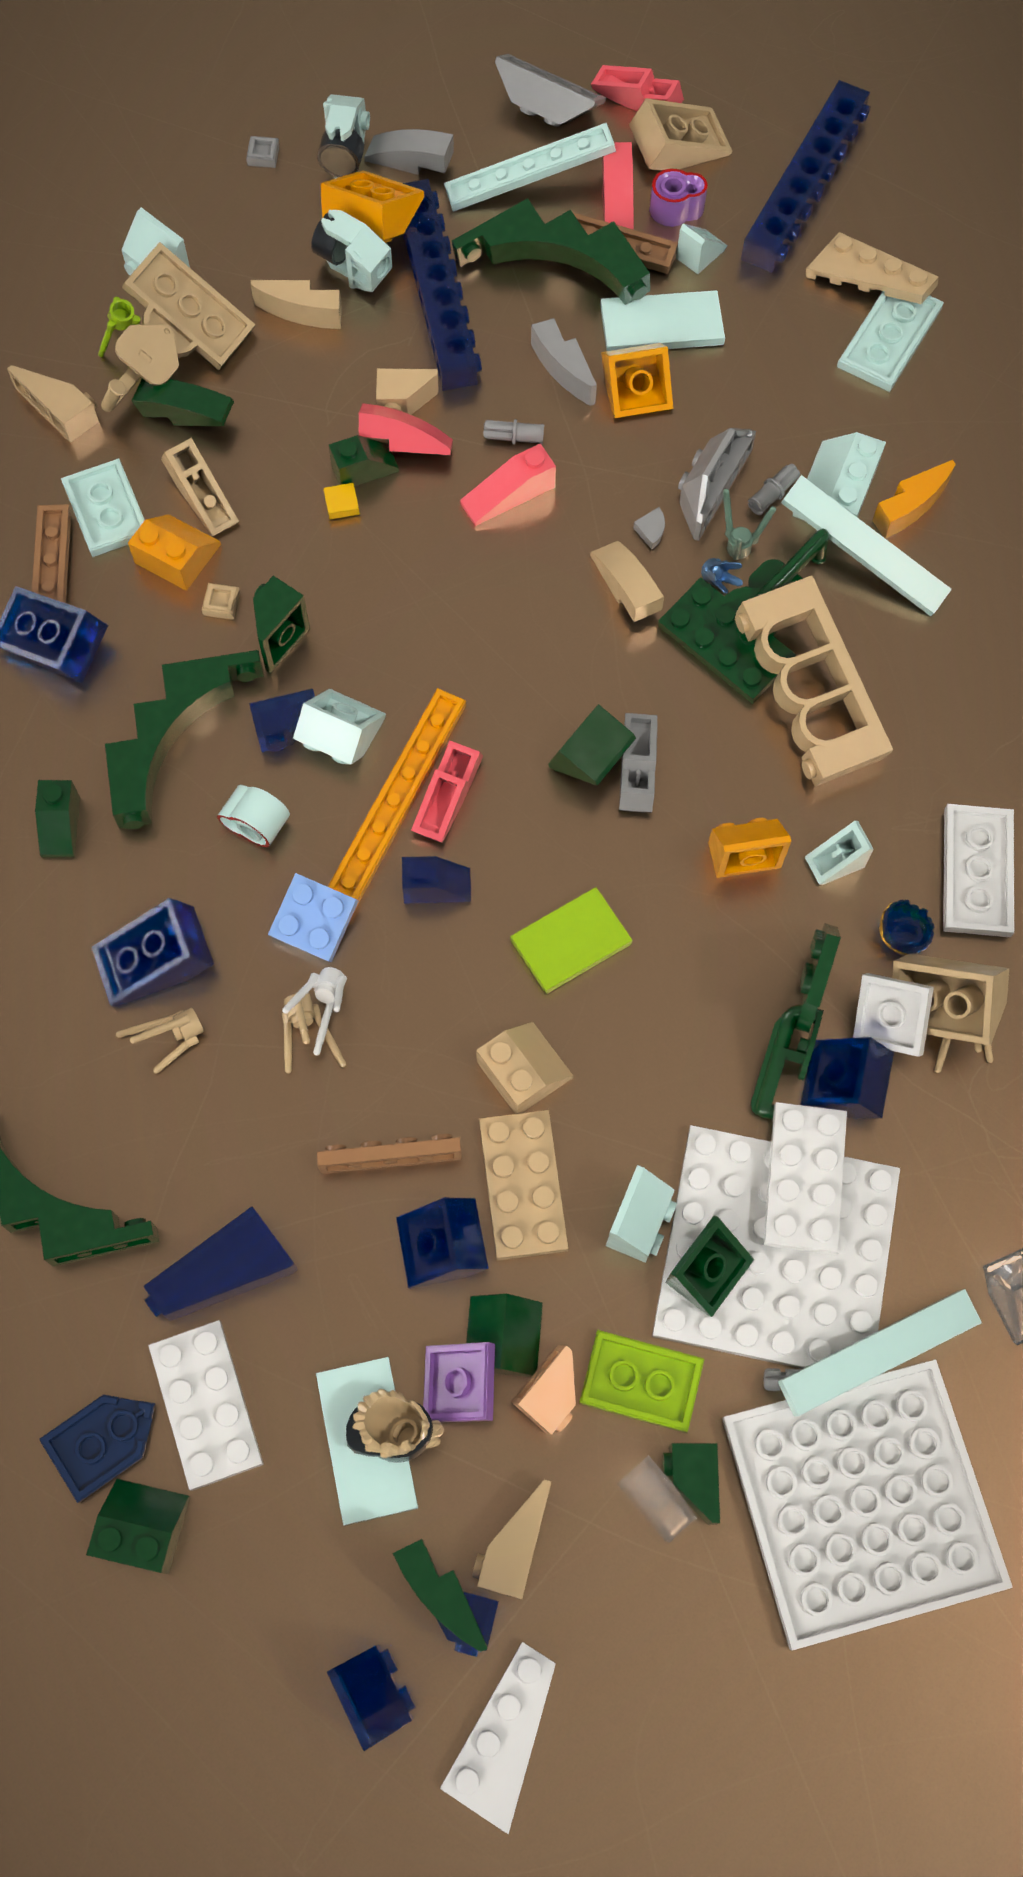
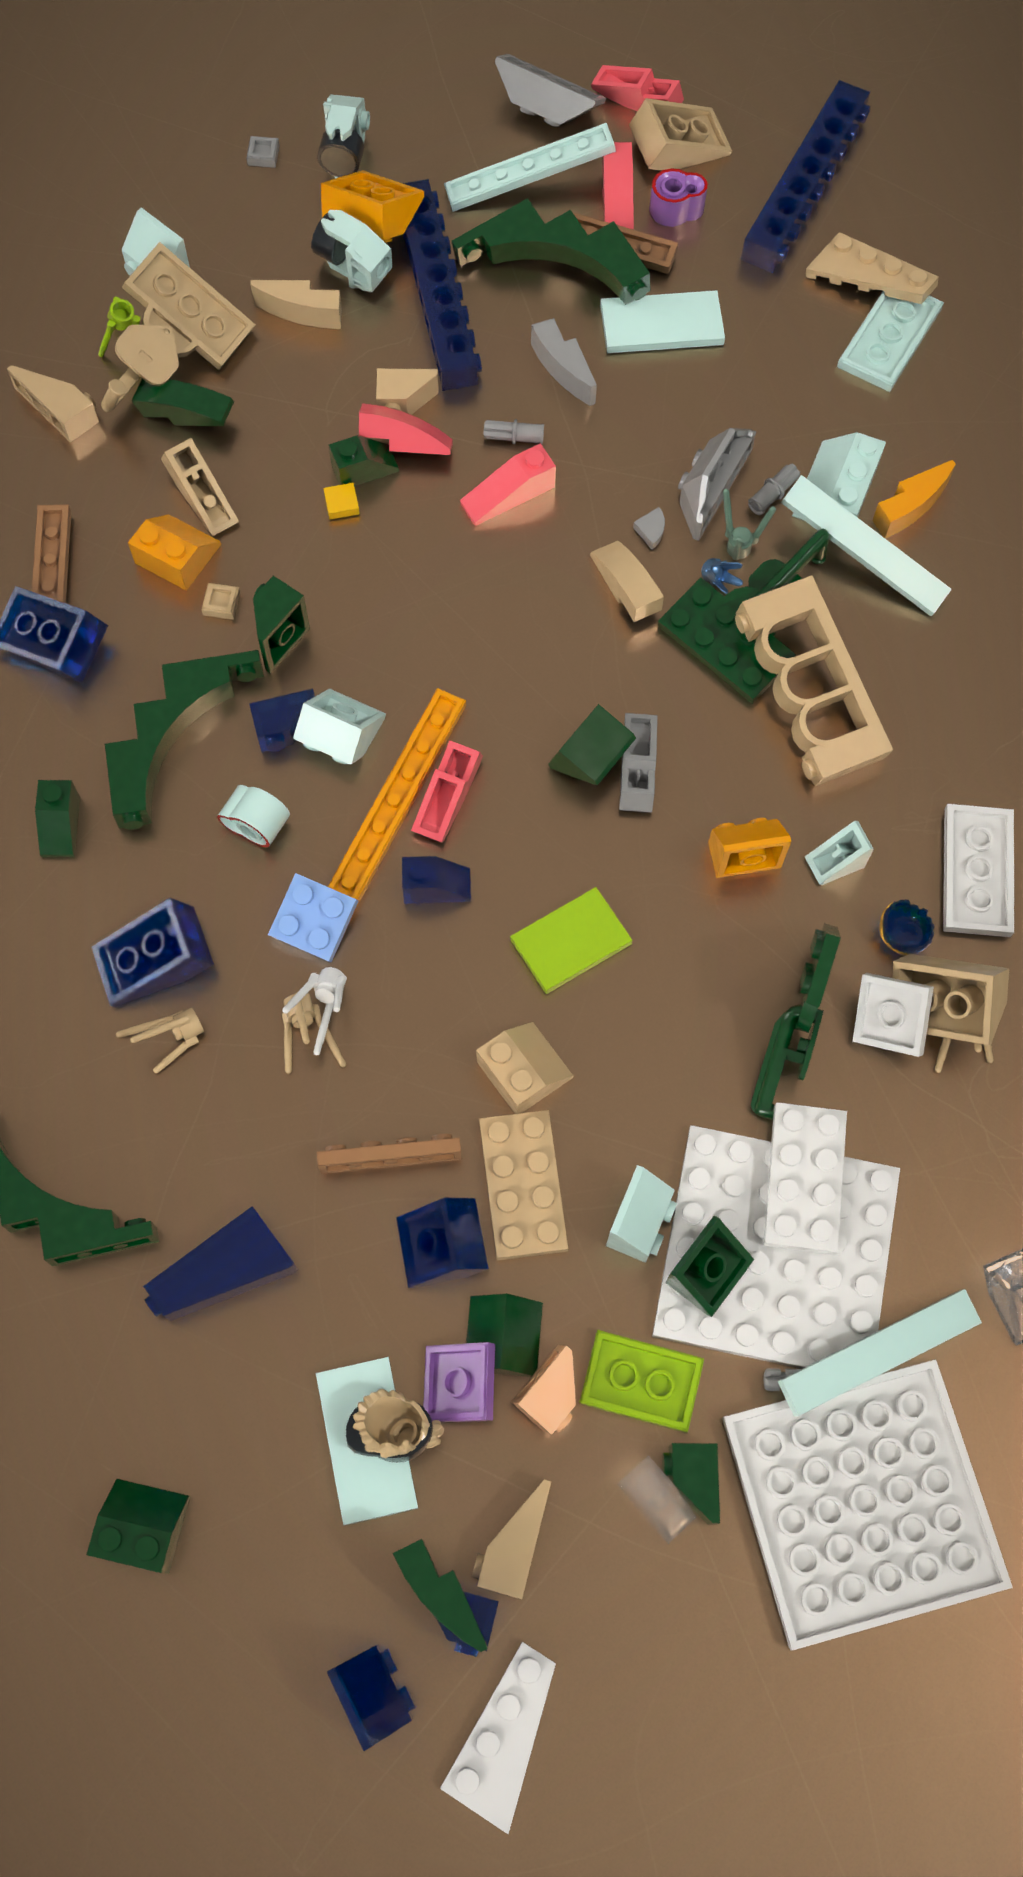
dark blue tile [39,1394,155,1503] -> none
light aqua tile [61,458,145,557] -> none
white plate [148,1320,264,1491] -> none
light grey slope [364,129,454,175] -> none
light orange slope [601,343,674,418] -> none
light aqua slope [676,224,728,274] -> none
clear blue slope [801,1037,894,1119] -> none

